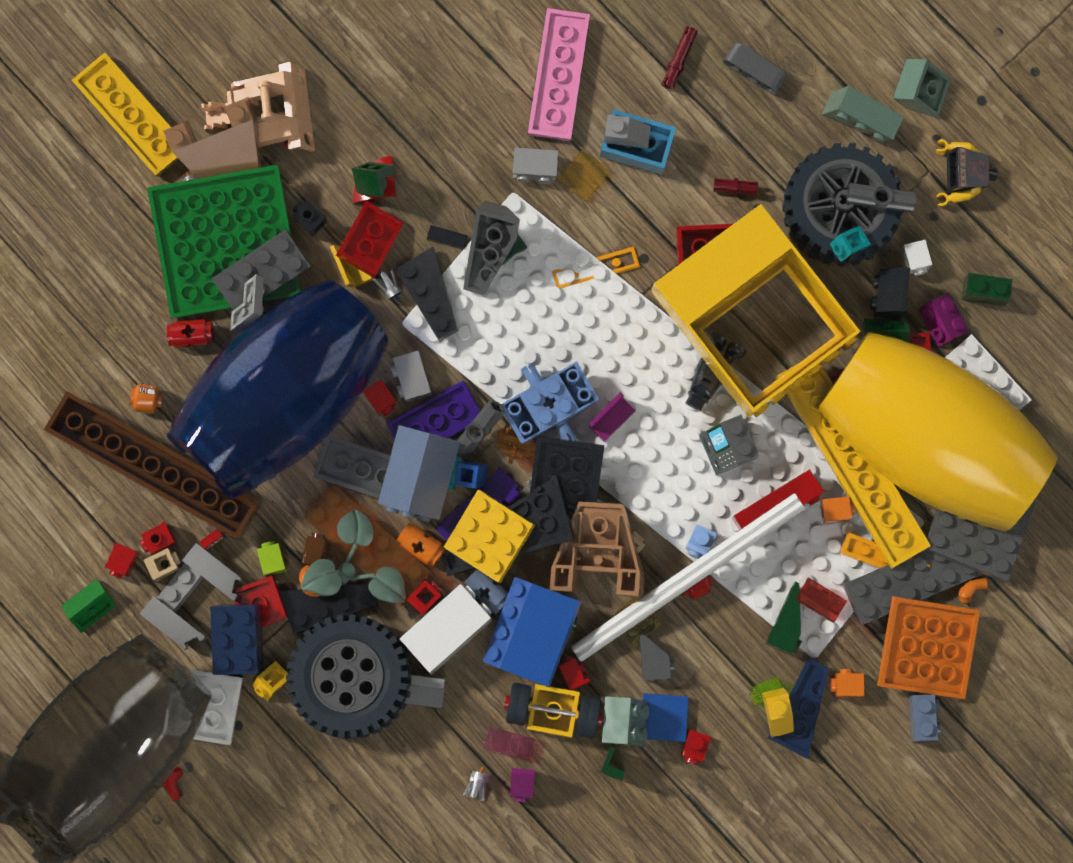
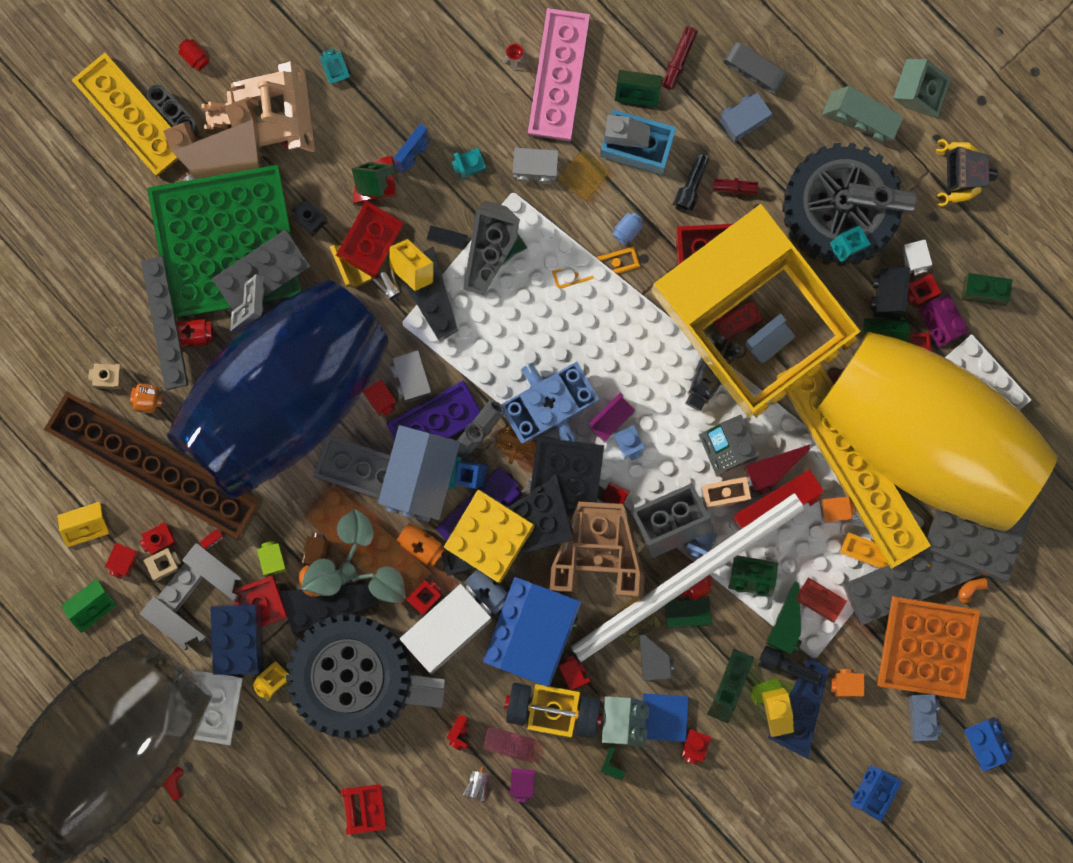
none -> yellow panel [57,502,109,548]
none -> tan brick [88,364,123,390]
none -> dark grey plate [141,256,189,390]
none -> dark grey beam [147,84,199,137]
none -> red brick [178,39,210,71]
none -> teal bracket [319,48,350,84]
none -> red plate [340,784,387,835]
none -> yellow panel [389,239,433,291]
none -> blue plate [394,123,430,174]
none -> red bracket [447,714,469,751]
none -> teal bracket [451,148,486,179]
none -> red piece [503,43,526,71]
none -> red tile [601,482,630,505]
none -> medium blue brick [612,212,644,245]
none -> medium blue bracket [613,425,646,460]
none -> dark green panel [614,70,662,107]
none -> dark grey brick [631,483,713,558]
none -> dark green panel [664,599,713,629]
none -> black piece [672,153,710,214]
none -> light nougat brick [701,477,751,510]
none -> clear green slope [707,649,754,724]
none -> red tile [714,301,763,340]
none -> sand blue brick [720,93,772,143]
none -> dark green bracket [728,555,778,597]
none -> dark red slope [744,445,811,495]
none -> light blue panel [745,313,795,364]
none -> black piece [758,645,822,685]
none -> blue bracket [850,765,902,822]
none -> red brick [907,274,942,308]
none -> blue bracket [964,717,1013,771]

